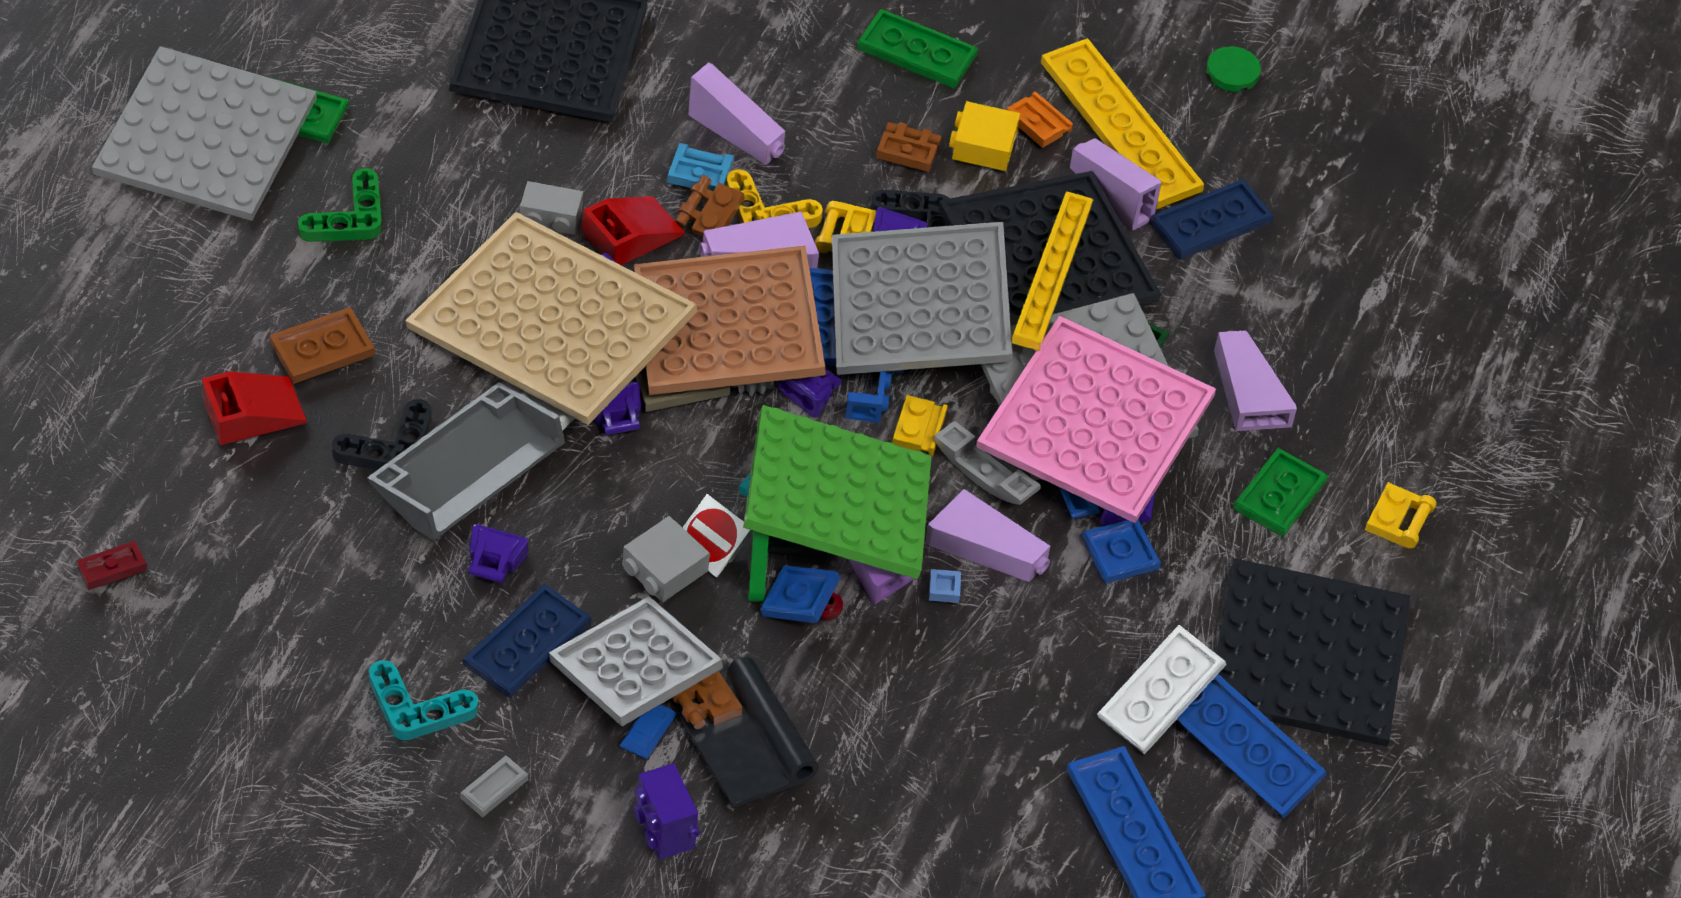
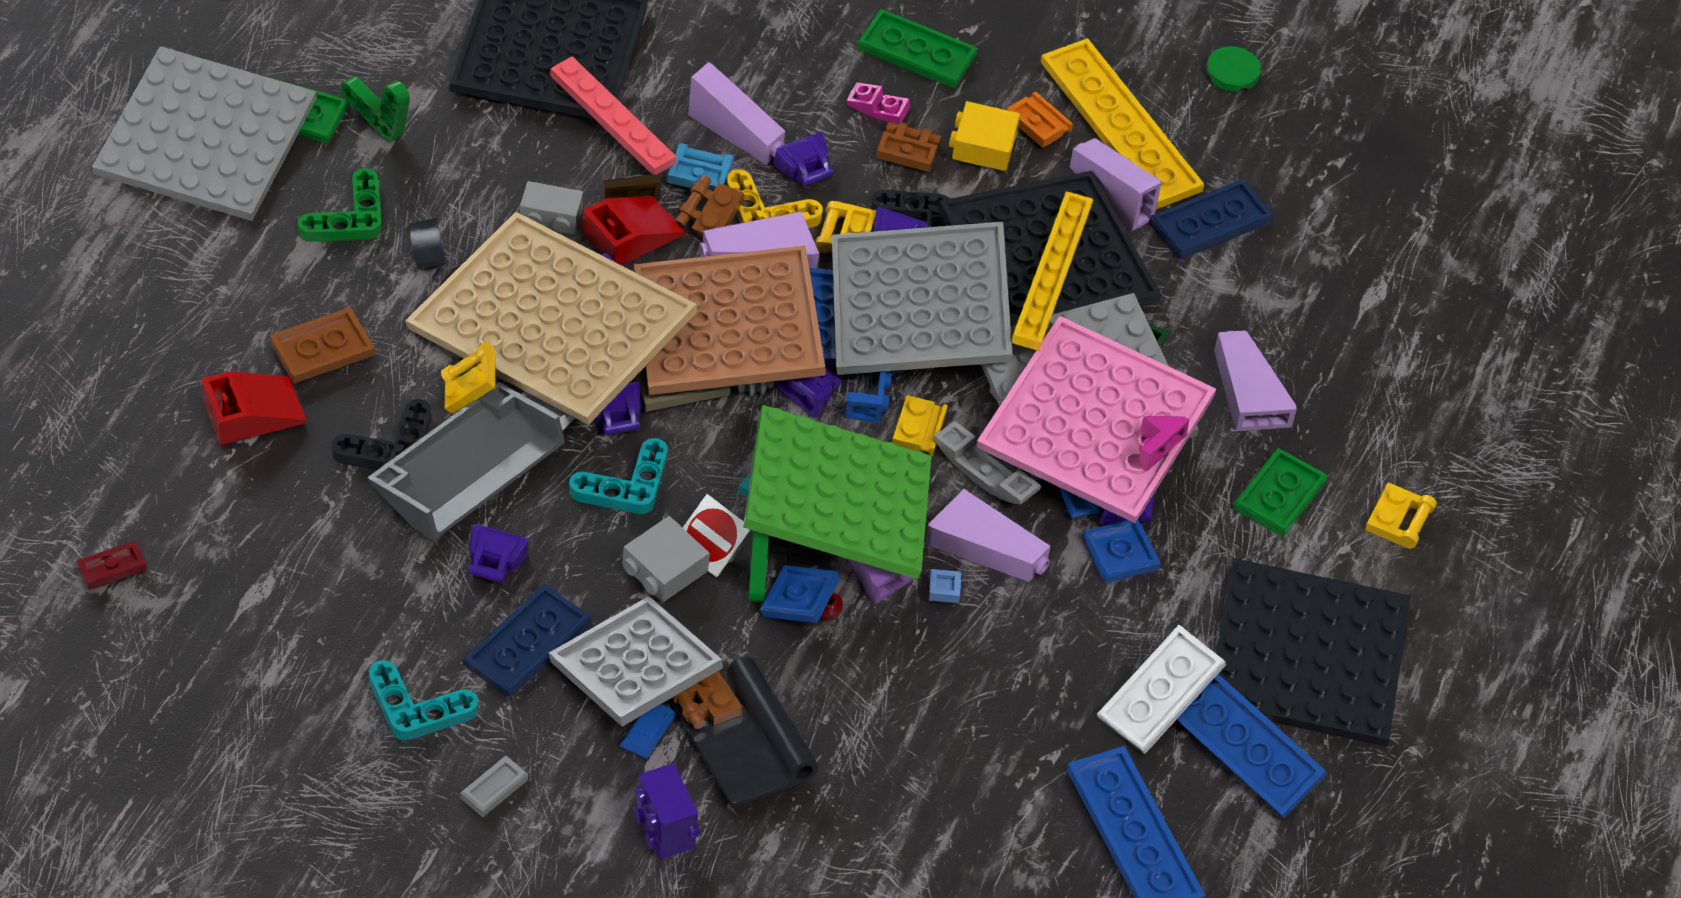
none -> green beam [340,76,410,142]
none -> black slope [409,218,446,269]
none -> yellow plate [441,342,495,414]
none -> coral plate [550,56,677,175]
none -> teal beam [569,438,668,514]
none -> dark brown plate [602,174,661,202]
none -> dark purple piece [774,132,833,187]
none -> dark pink slope [846,82,910,124]
none -> dark pink slope [1138,416,1189,471]

